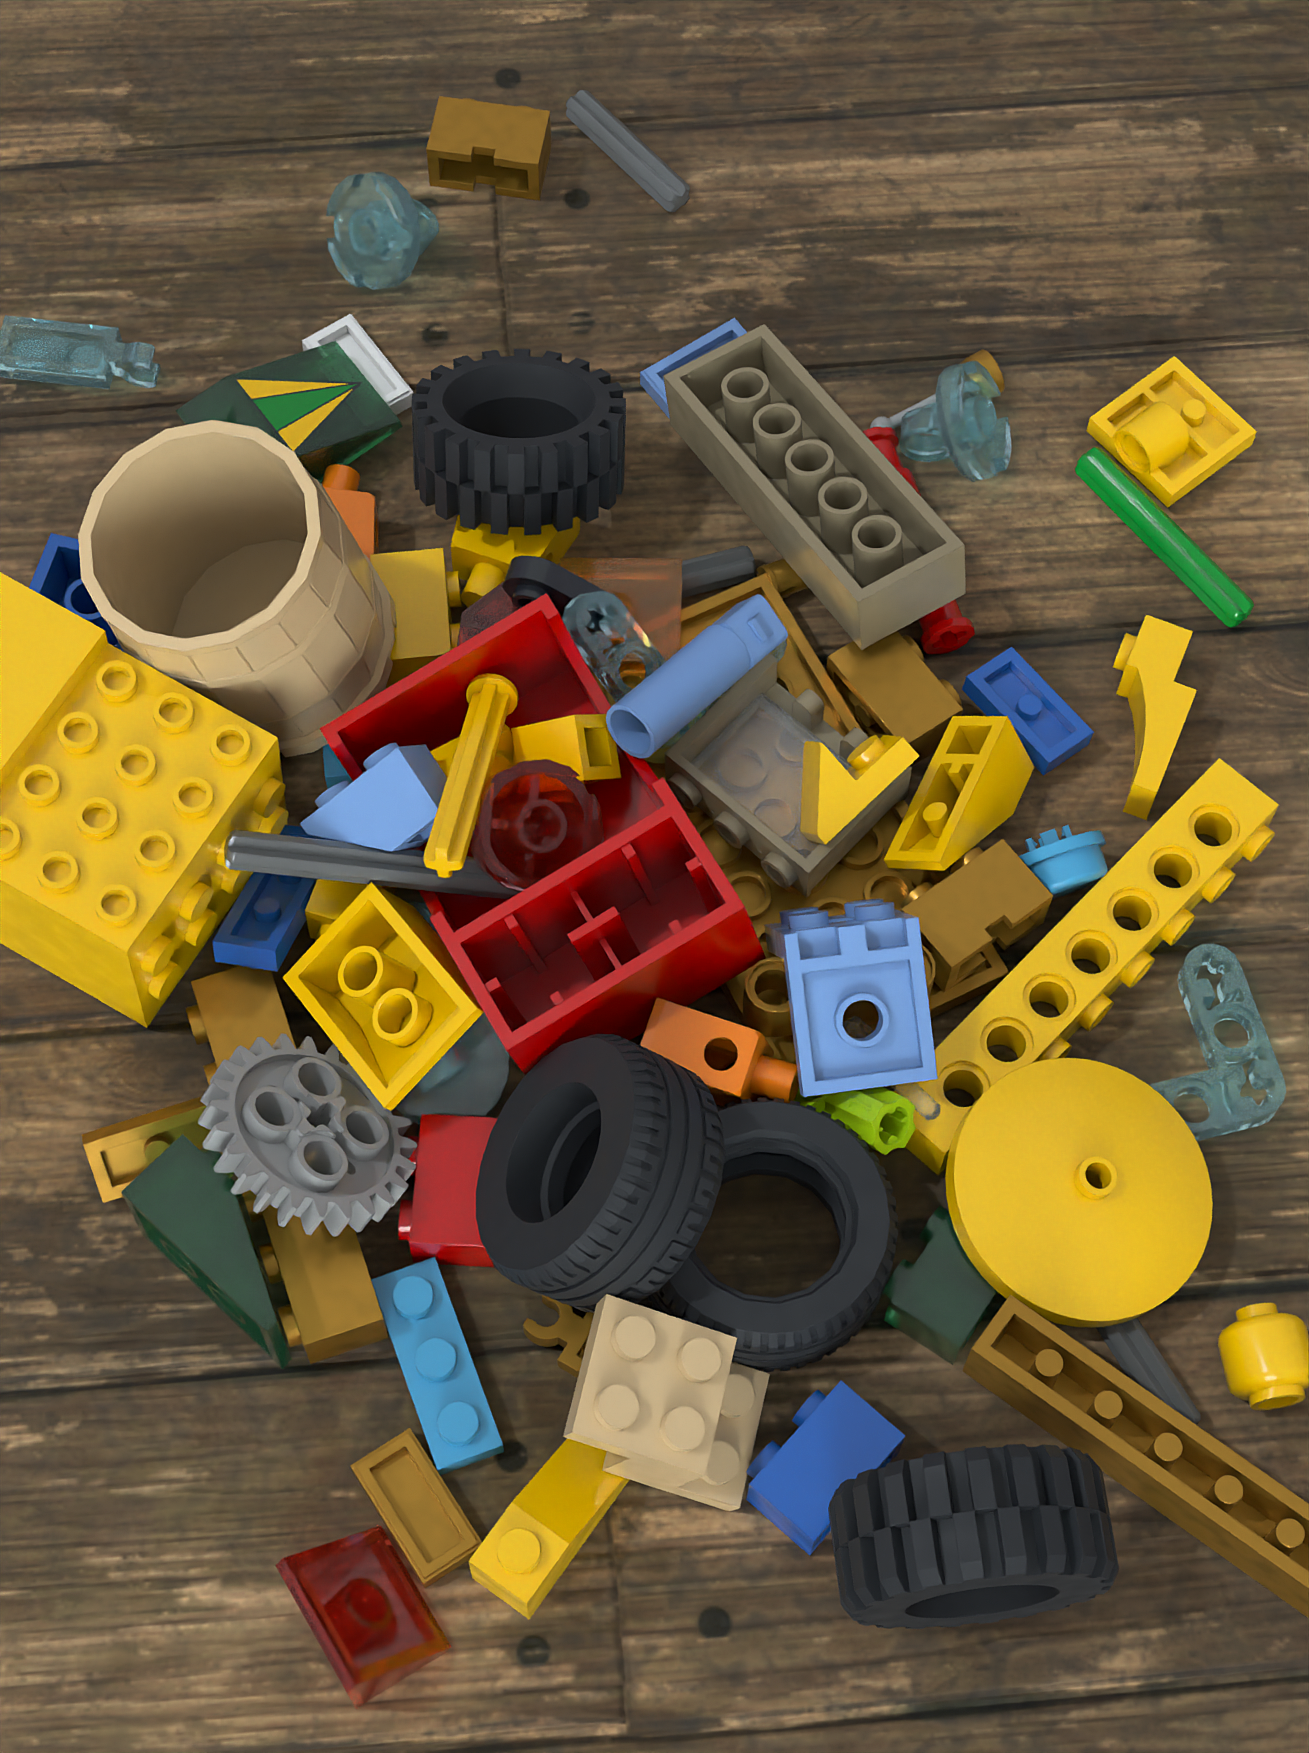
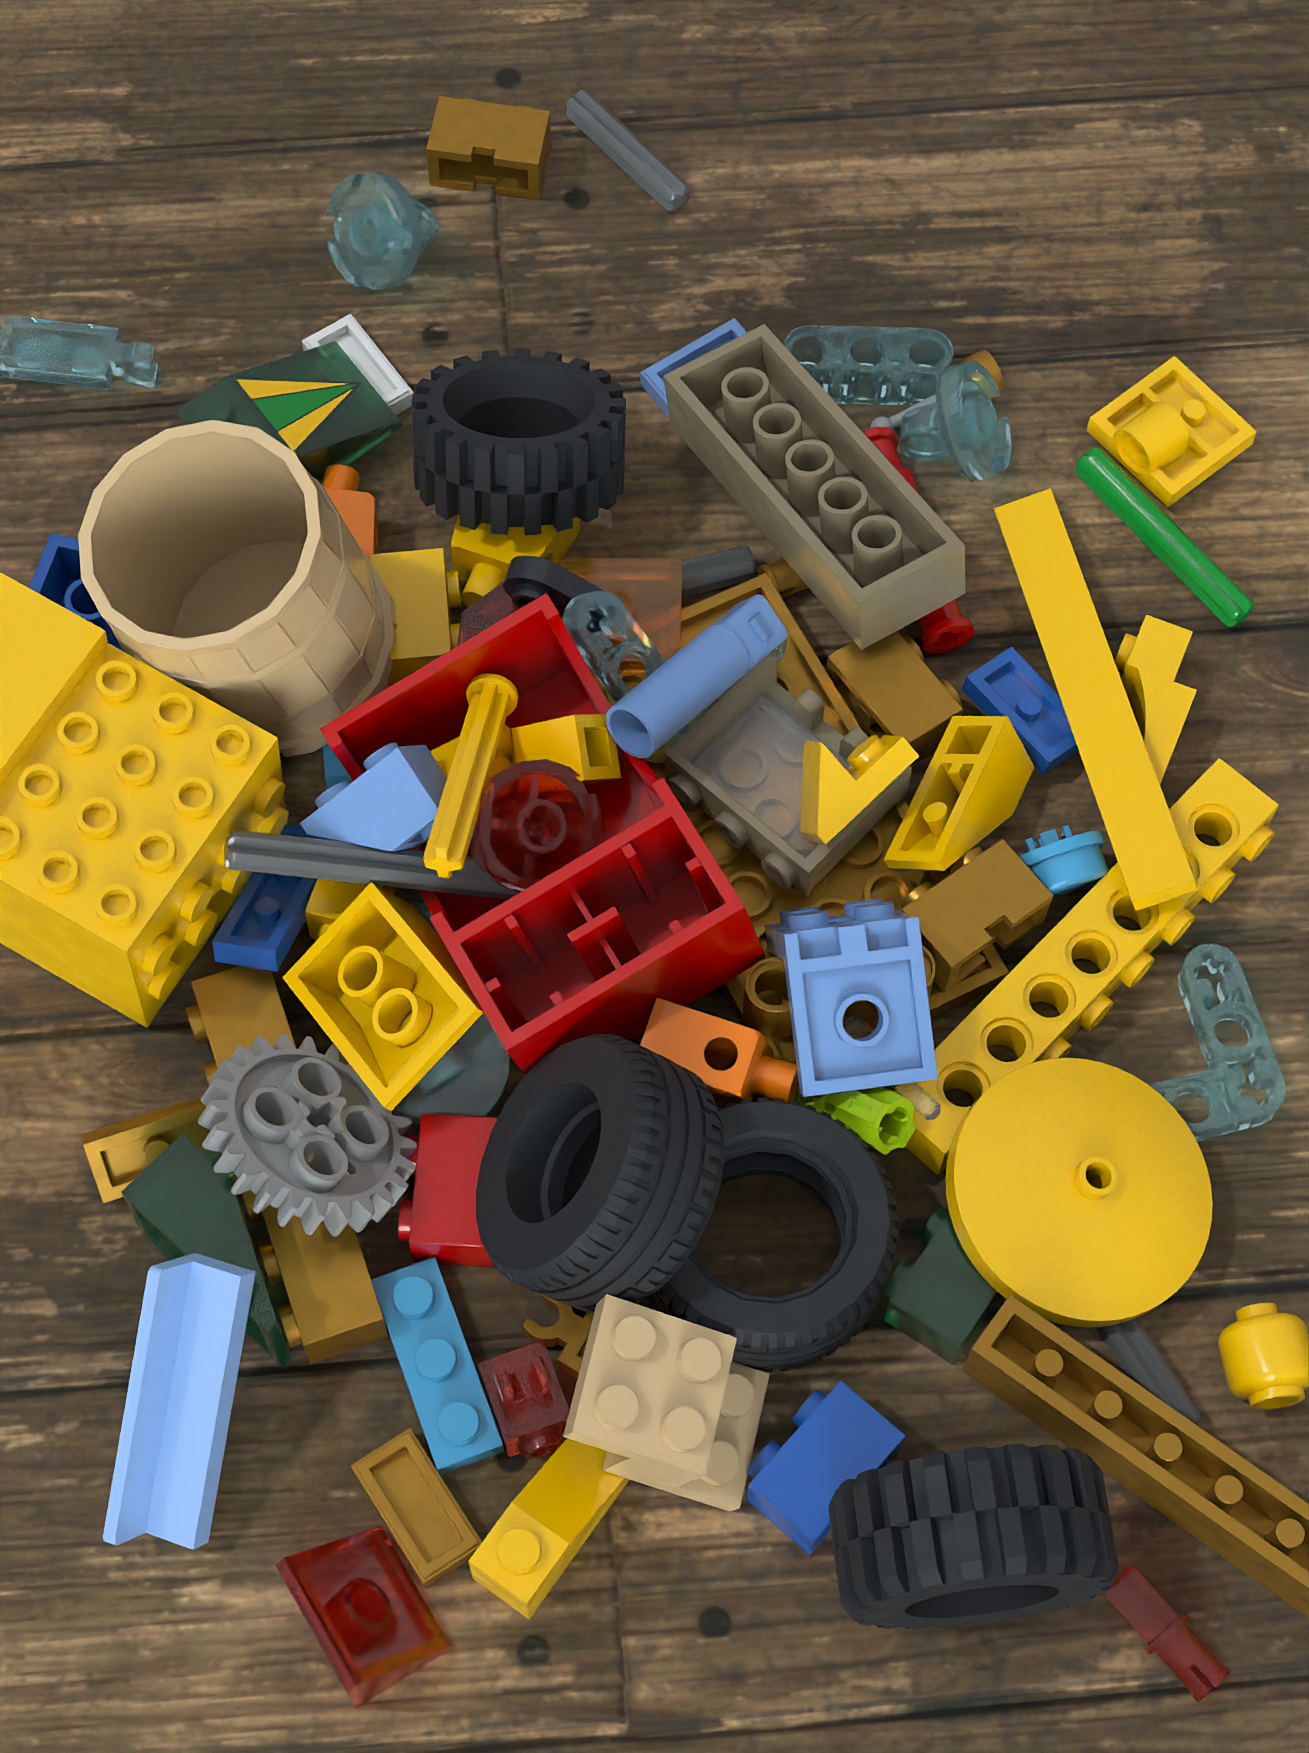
none -> light blue panel [103,1253,256,1550]
none -> clear red brick [478,1340,570,1459]
none -> clear light blue beam [784,325,954,405]
none -> yellow tile [994,488,1198,911]
none -> clear red axle [1104,1566,1231,1703]

